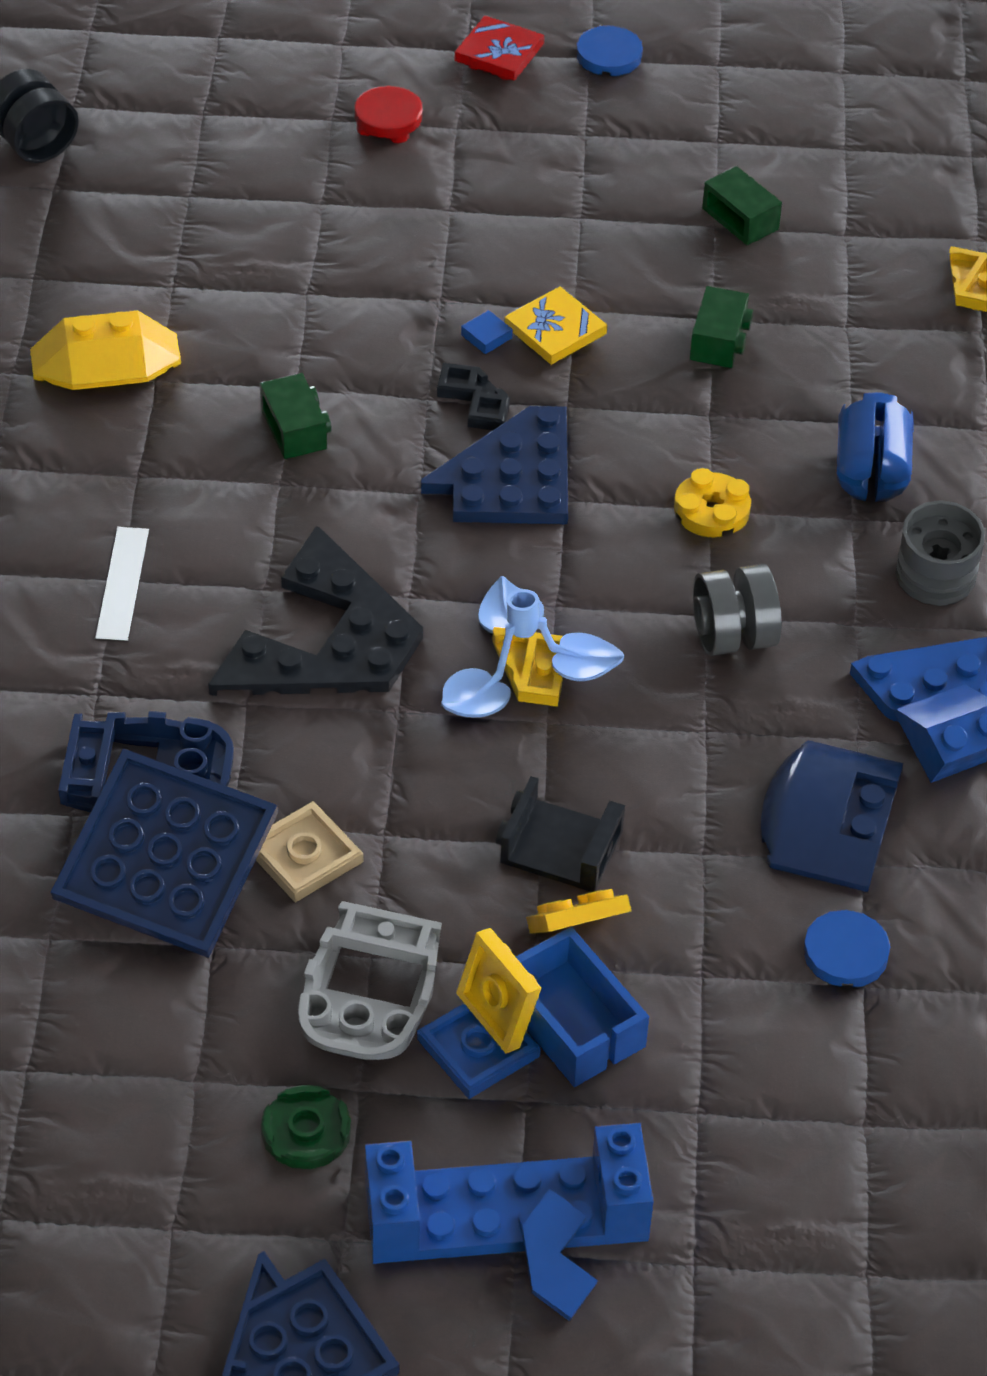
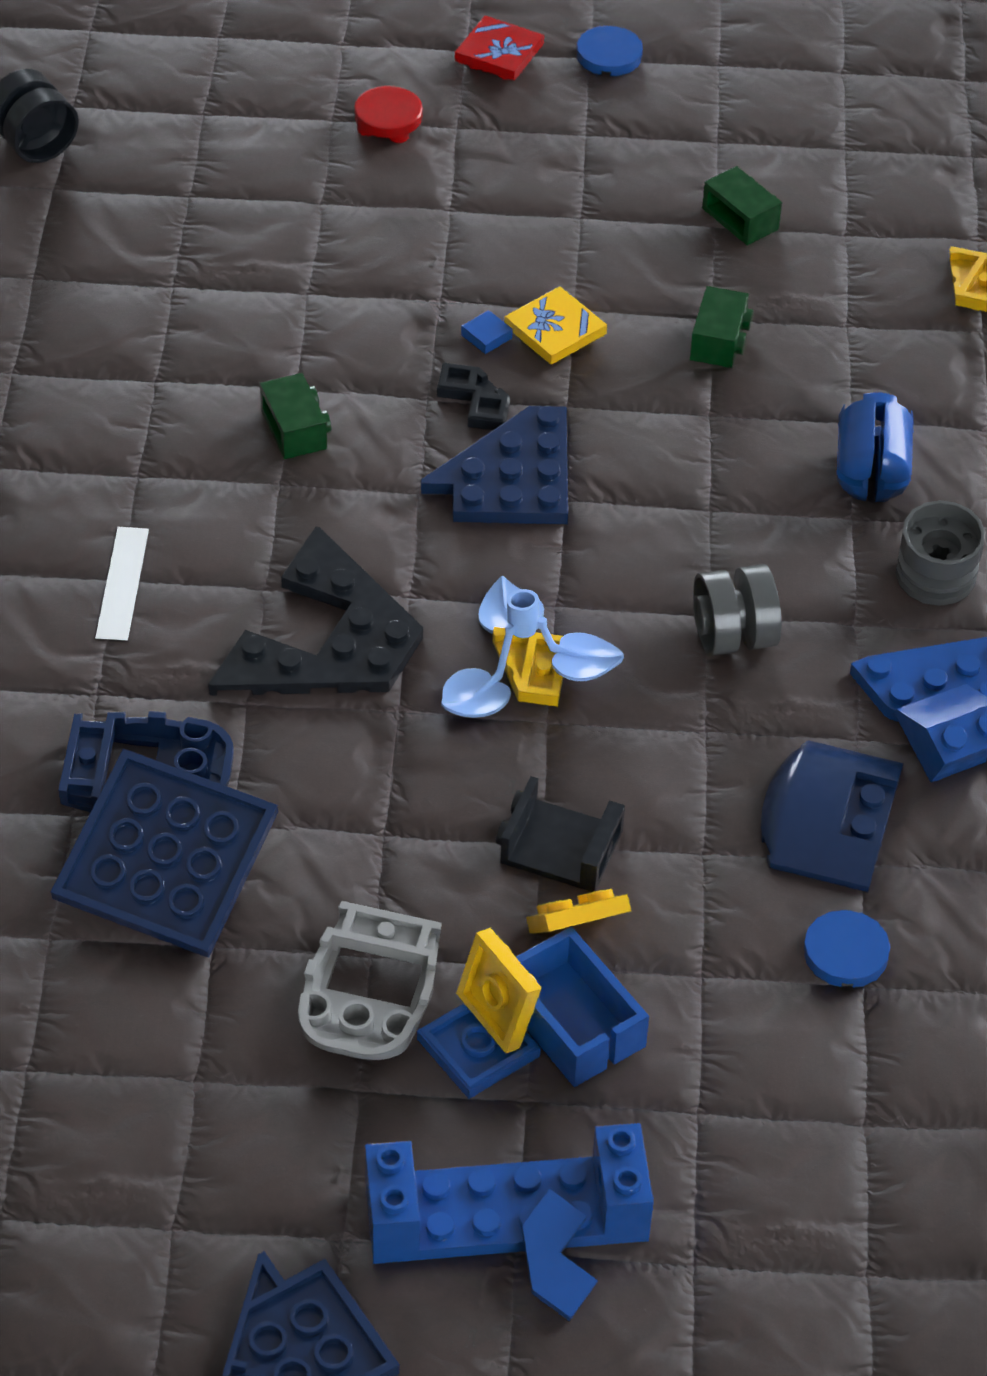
yellow wedge [30,310,181,390] -> none
tan tile [256,801,363,903] -> none
dark green tile [261,1085,351,1170] -> none
yellow plate [674,468,751,538] -> none

